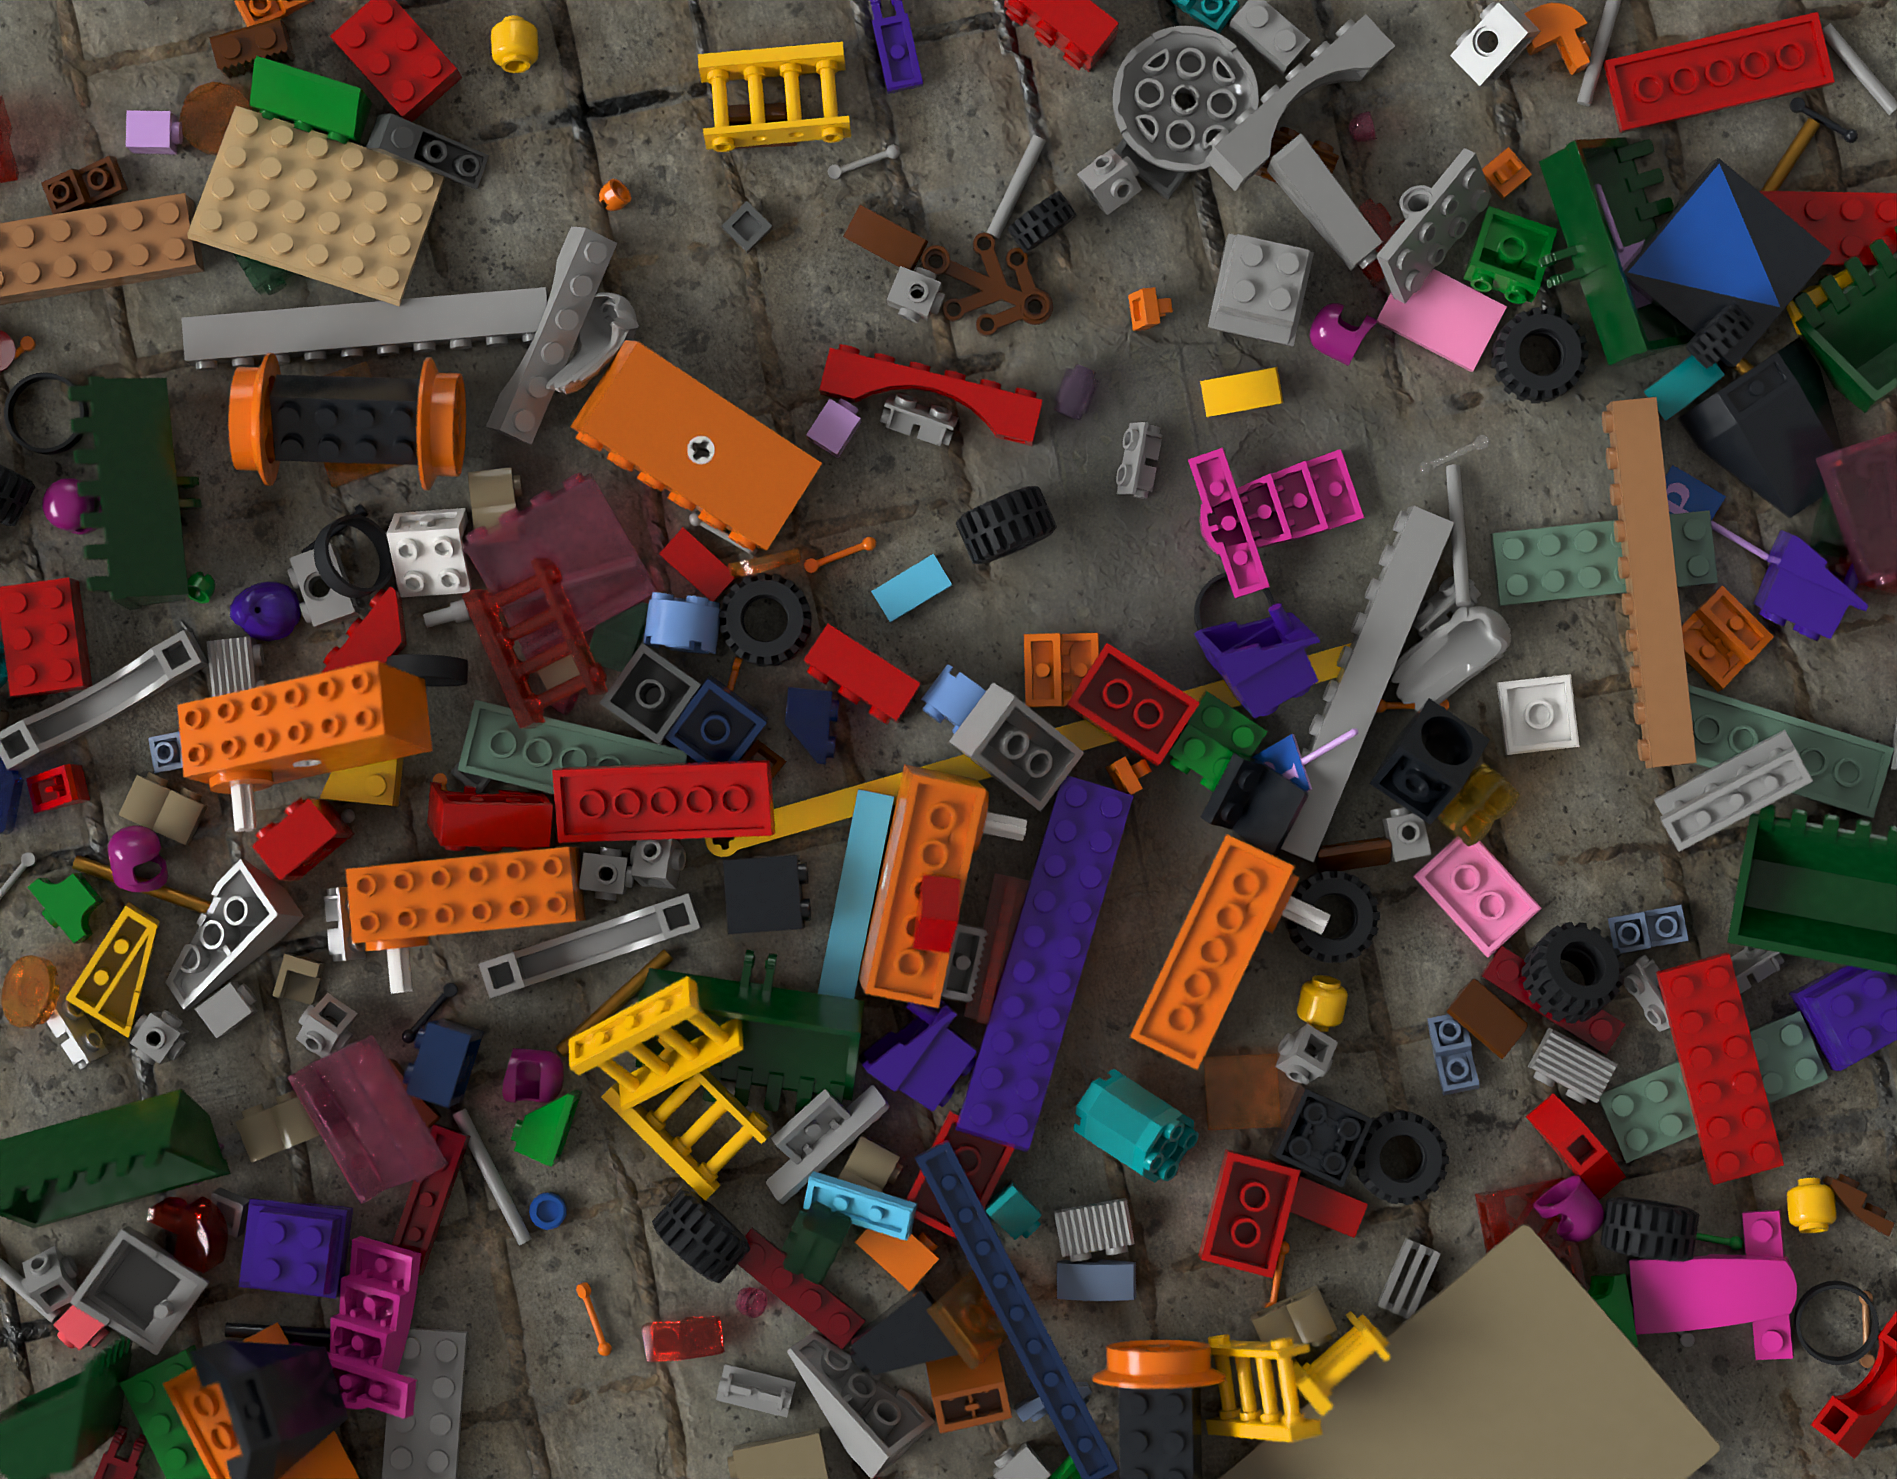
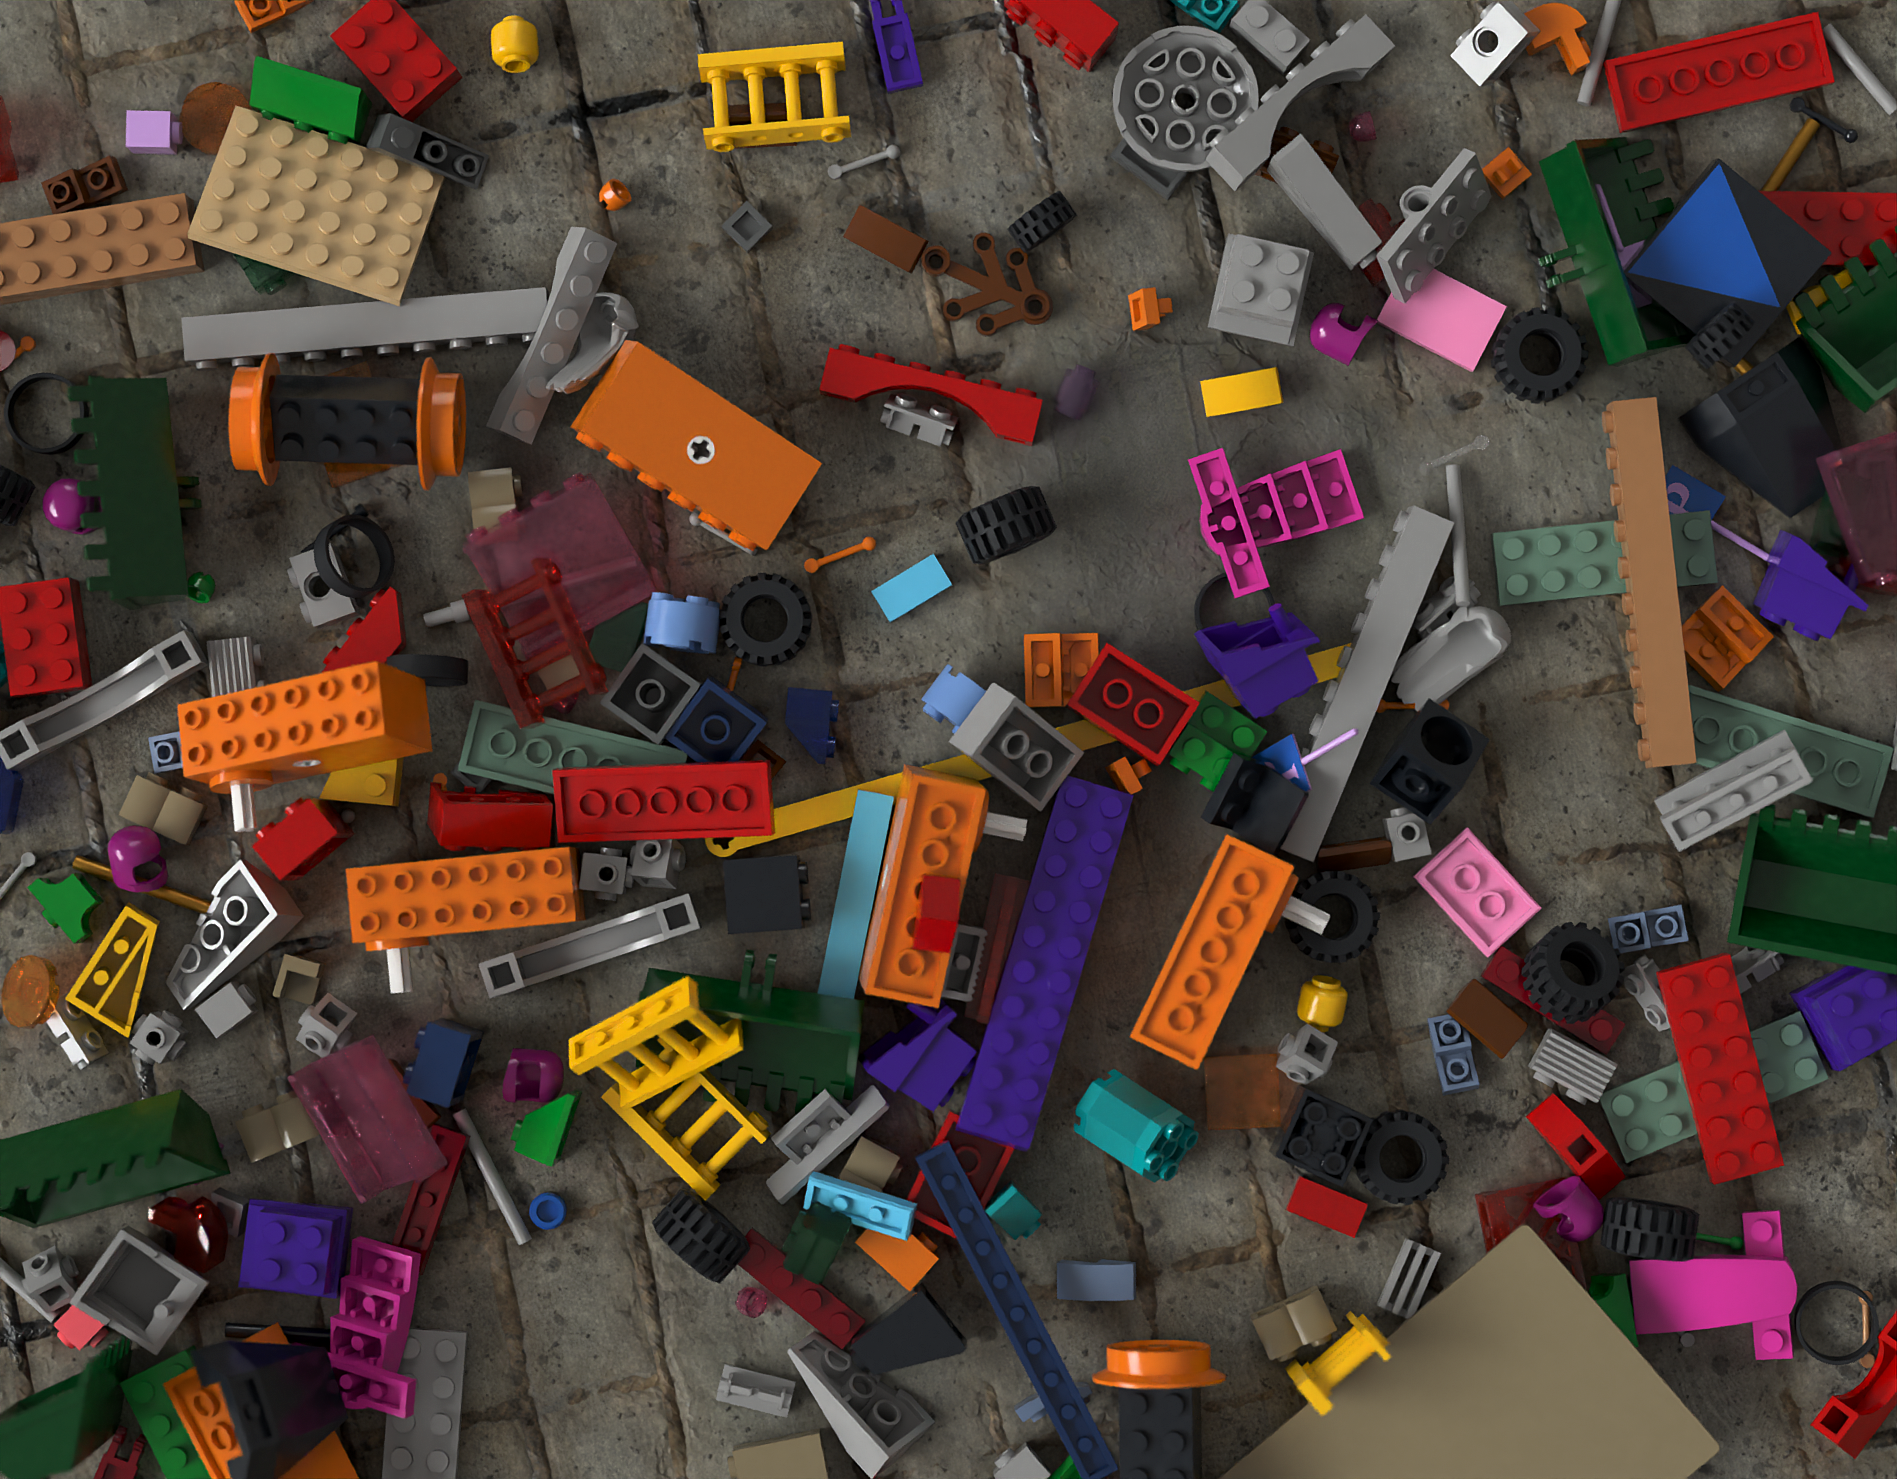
red slope [26,764,90,814] -> none
reddish brown brick [209,18,295,79] -> none
dark purple hair [230,581,301,641] -> none
light grey hinge [323,887,366,962] -> none
white bracket [386,508,472,597] -> none
black hinge [401,983,458,1044] -> none
pearl gold bar [556,949,674,1057] -> none
orange hinge [576,1282,612,1356] -> none
clear red slope [641,1316,725,1362] -> none
red tile [659,527,737,602] -> none
clear orange tile [728,547,802,577] -> none
red brick [804,624,921,725] -> none
lavender brick [806,398,861,458] -> none
light grey brick [887,266,945,323] -> none
dark orange slope [926,1340,1012,1434] -> none
clear orange tile [927,1269,1008,1370] -> none
light grey bar [986,135,1046,239] -> none
light grey brick [1054,1198,1135,1262] -> none
light grey brick [1077,149,1142,215] -> none
light grey hinge [1116,422,1163,499] -> none
red brick [1198,1149,1300,1278] -> none
yellow fence [1206,1334,1322,1442] -> none
orange hinge [1264,1241,1290,1308] -> none
clear yellow brick [1436,764,1520,847] -> none
green plate [1463,206,1557,304] -> none
white tile [1497,674,1580,755] -> none
teal slope [1644,354,1725,421] -> none
yellow head [1787,1178,1837,1233] -> none
reddish brown slope [1823,1174,1895,1236] -> none

